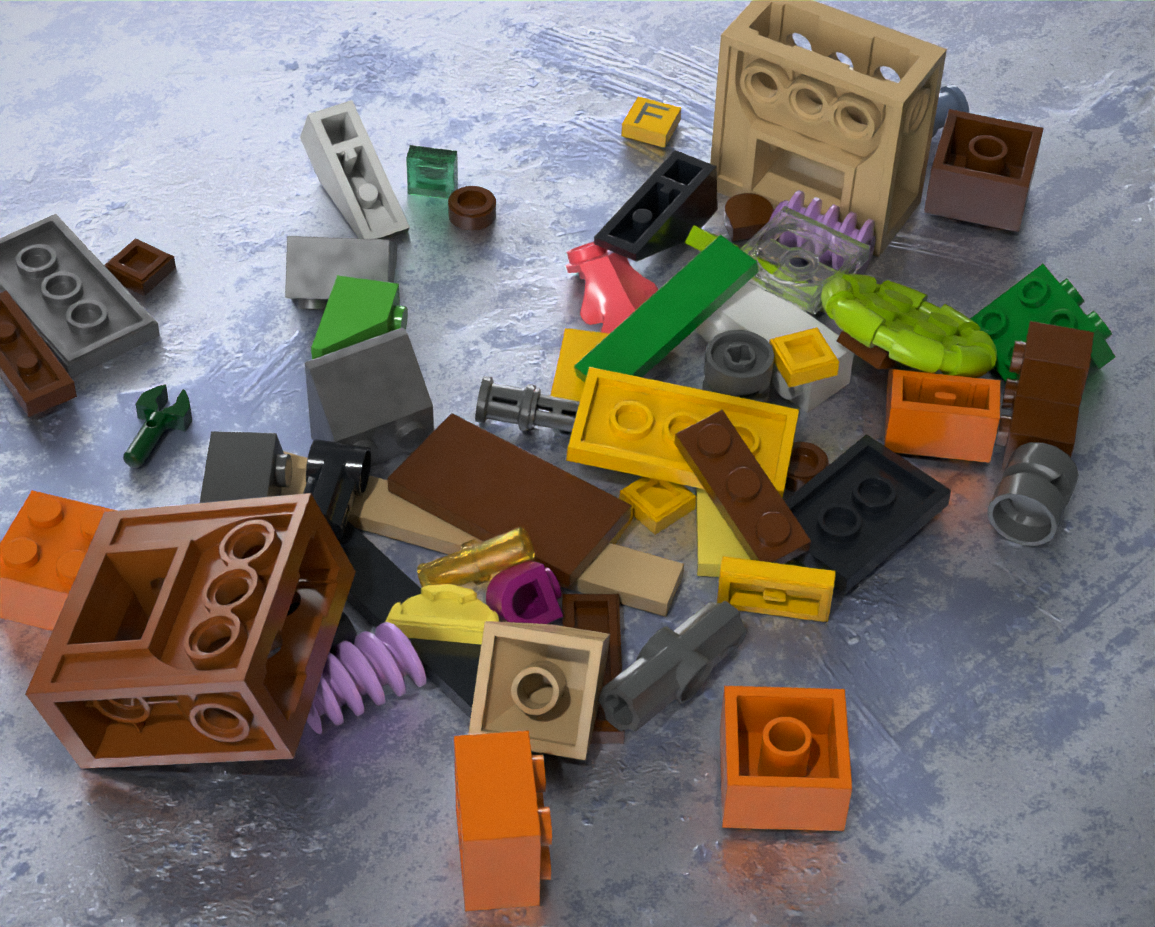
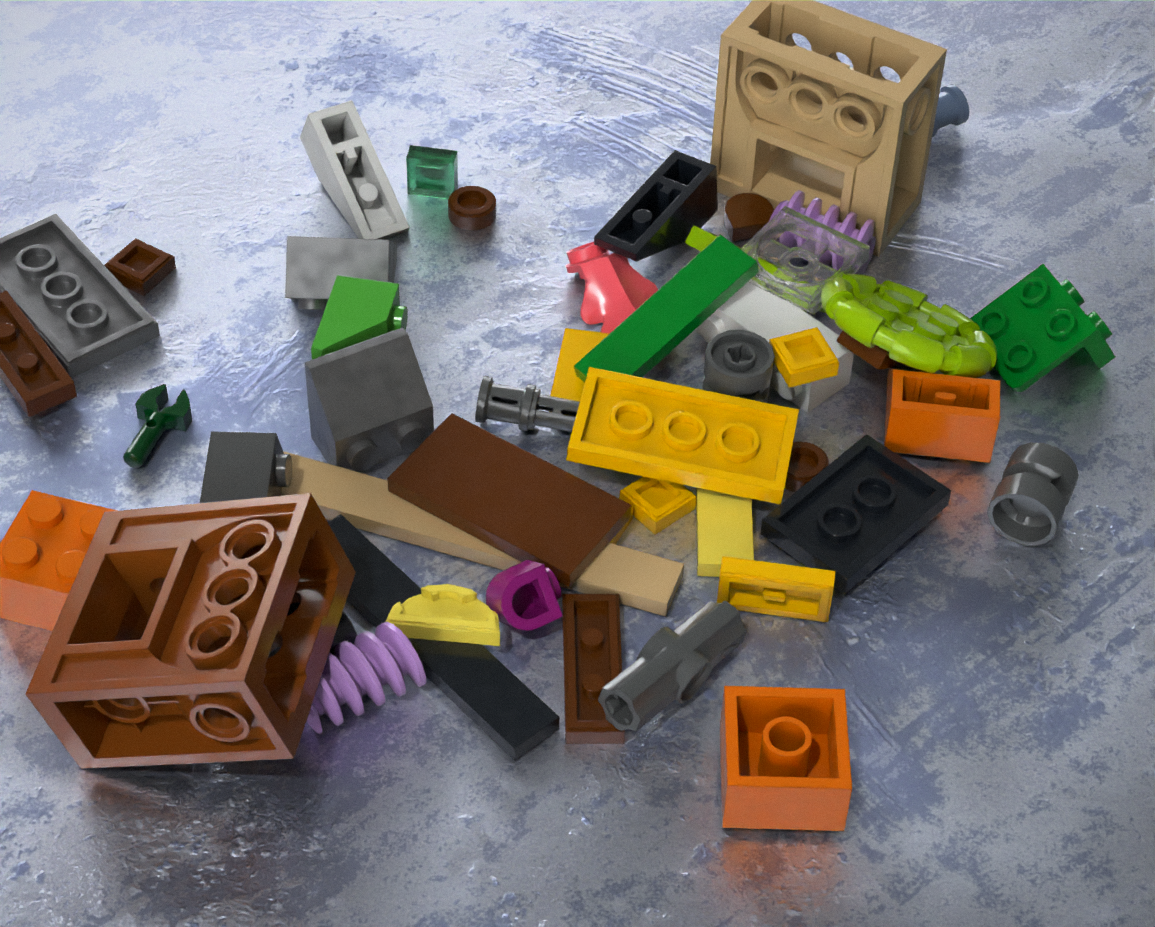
black piece [303,439,371,539] -> none
clear yellow pin [417,526,535,587] -> none
orange brick [454,730,552,912] -> none
tan slope [468,621,610,760] -> none
yellow tile [621,96,681,148] -> none
reddish brown plate [674,409,811,564] -> none
reddish brown brick [924,109,1044,232] -> none
reddish brown brick [995,321,1094,469] -> none

